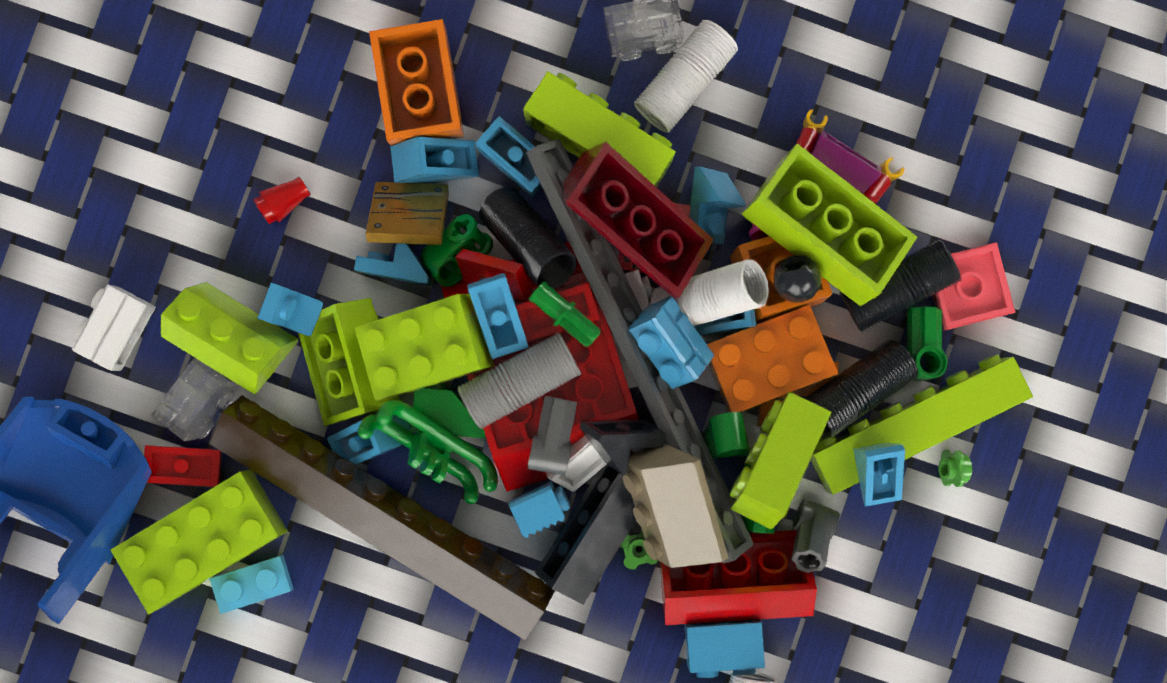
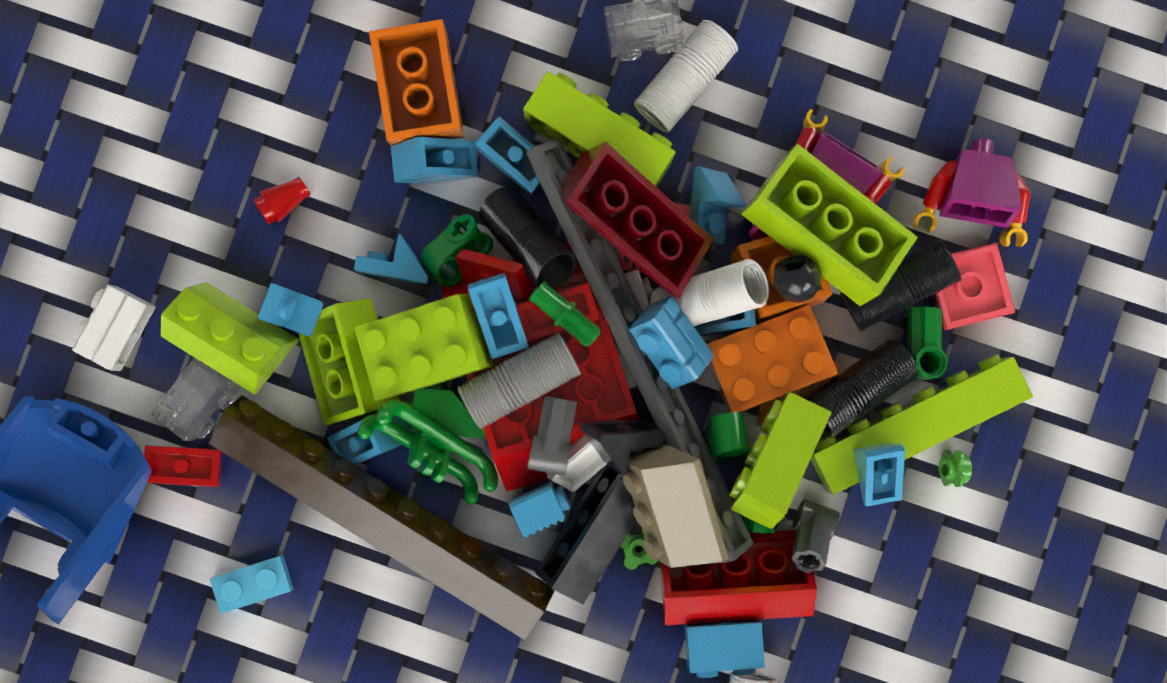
lime brick [111,469,288,615] -> none
pearl gold tile [366,182,449,245] -> none
none -> magenta torso [912,138,1031,247]

